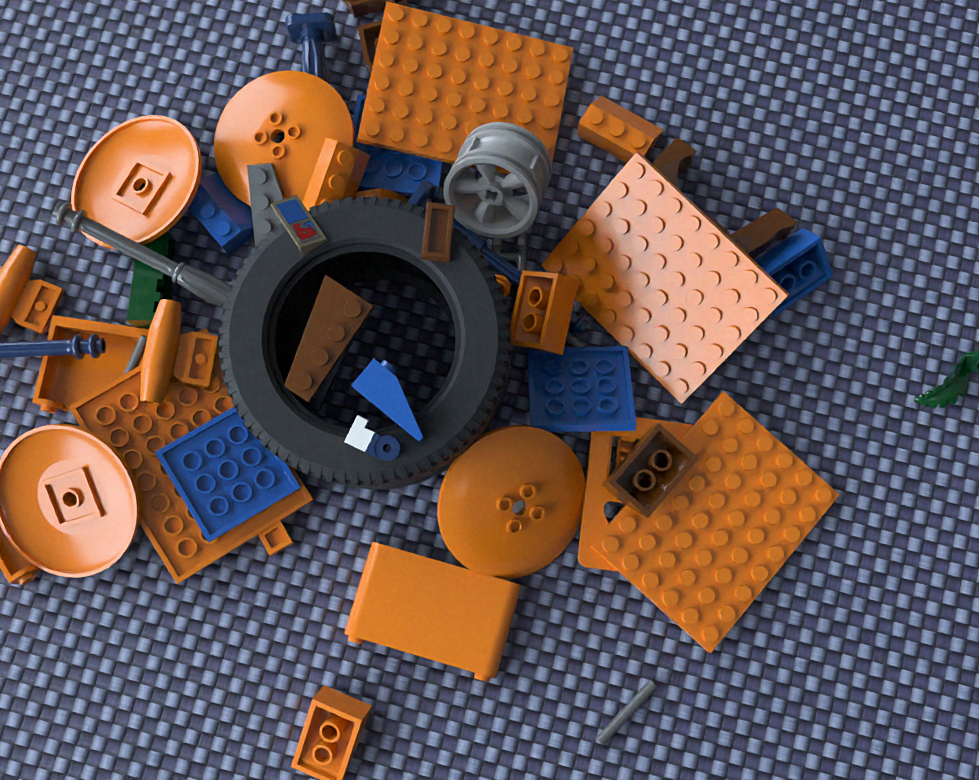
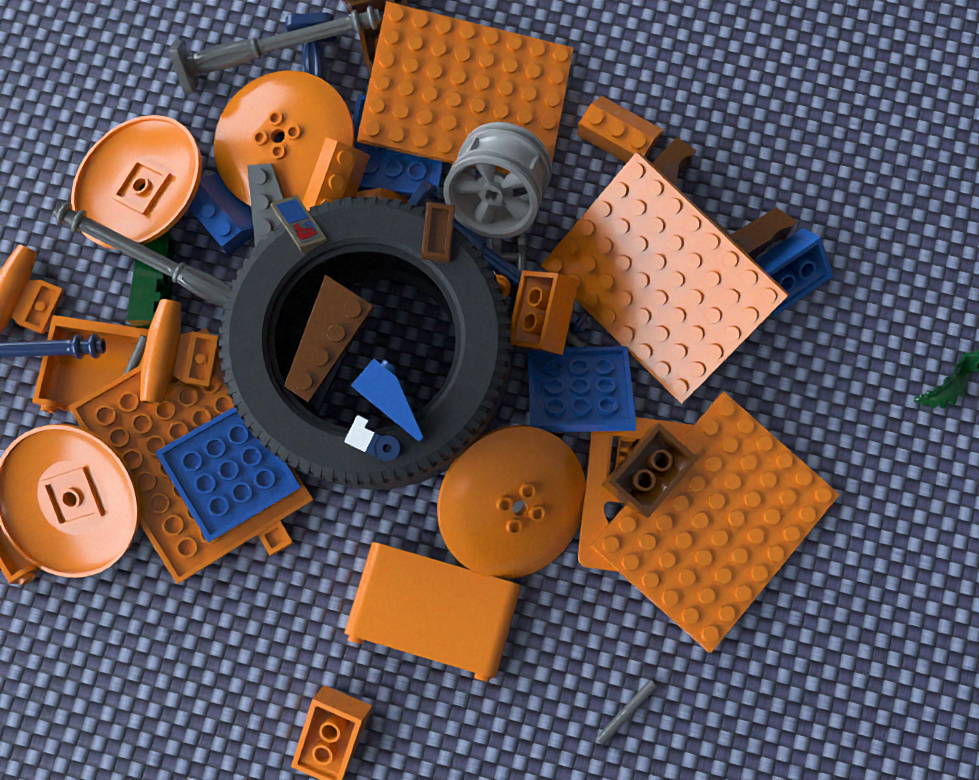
none -> dark grey piece [169,6,382,95]

